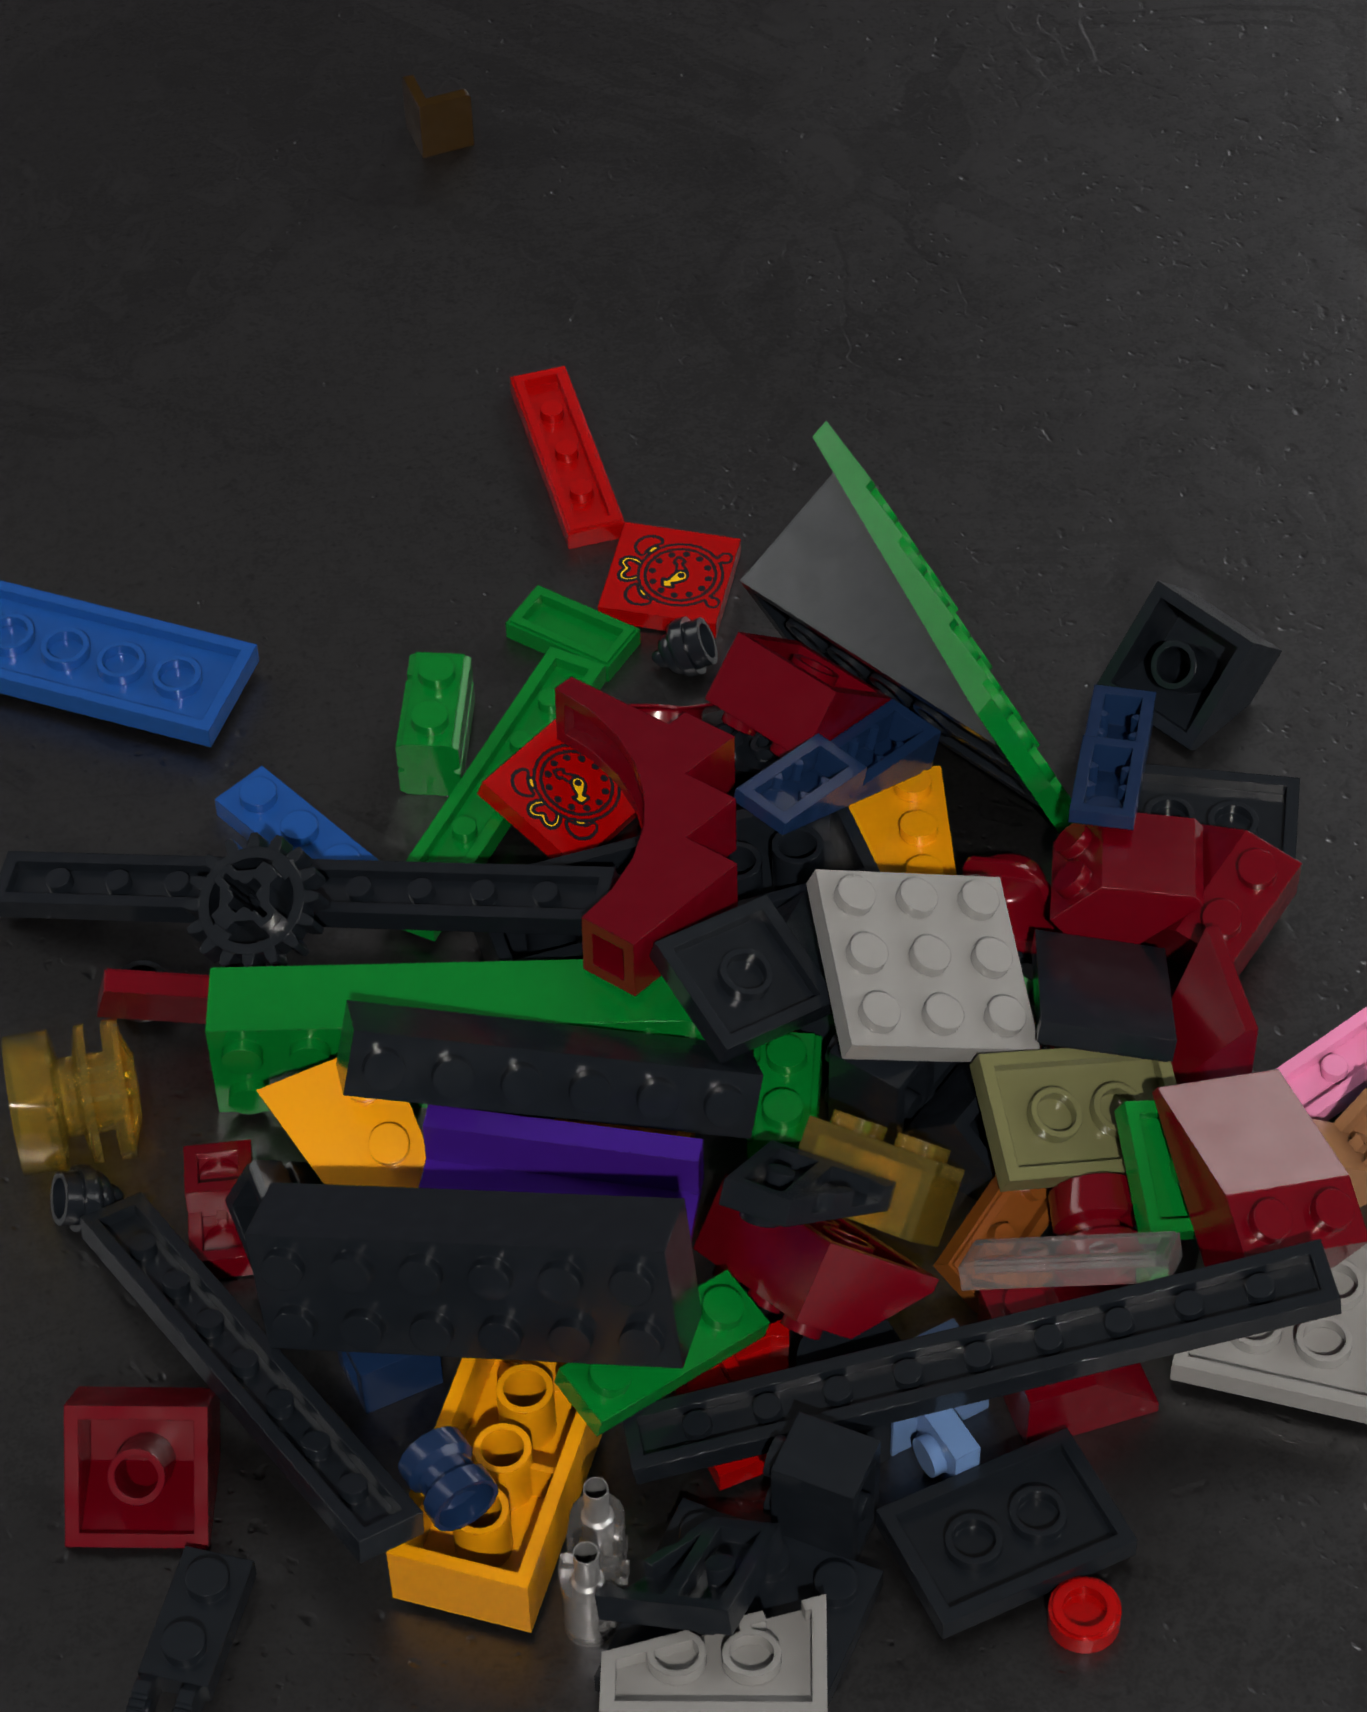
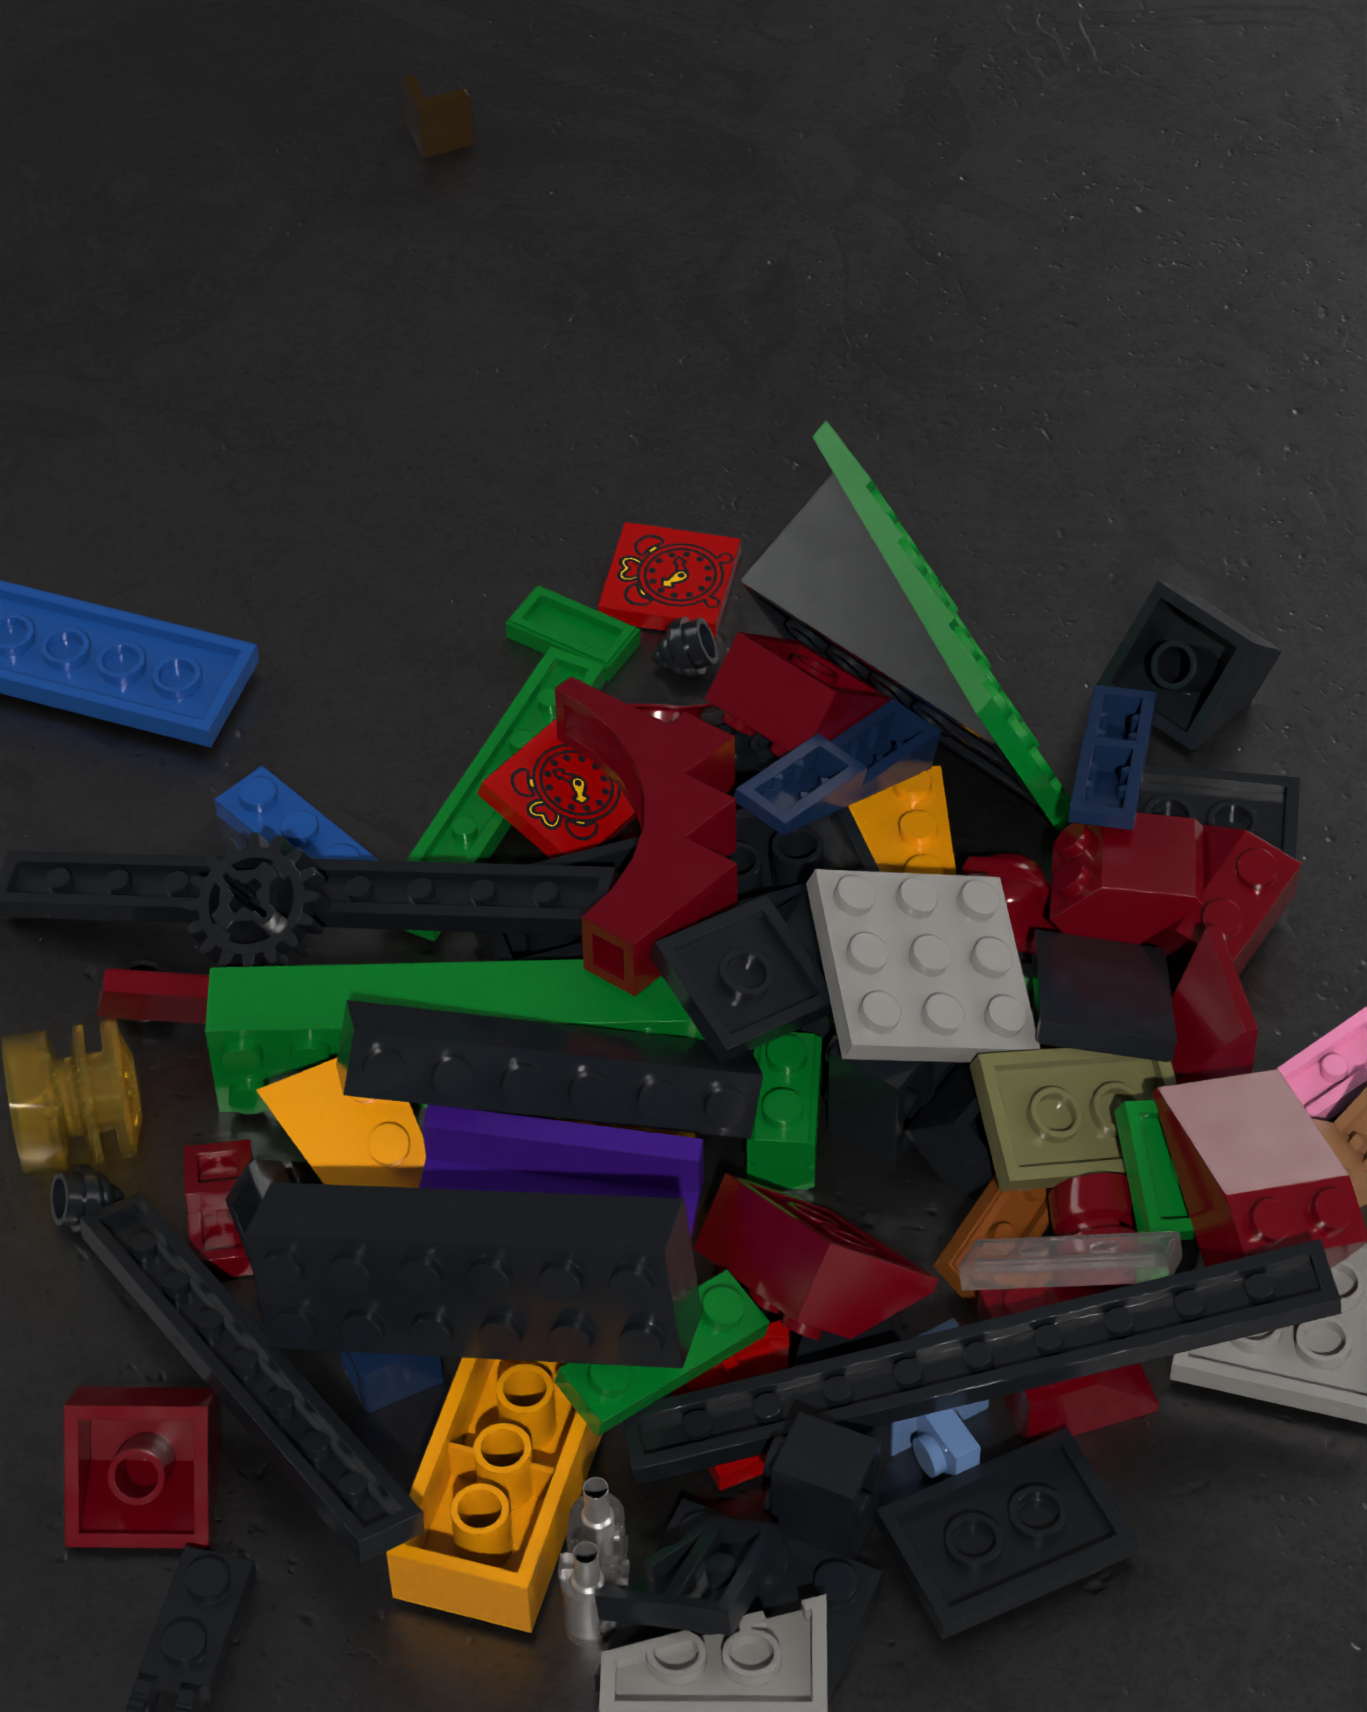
green brick [395,652,475,796] -> none
dark blue wheel [398,1426,498,1531] -> none
red tile [510,366,625,549] -> none
black wing [719,1140,897,1228] -> none
clear yellow brick [798,1109,965,1247] -> none
red tile [1047,1576,1122,1654] -> none

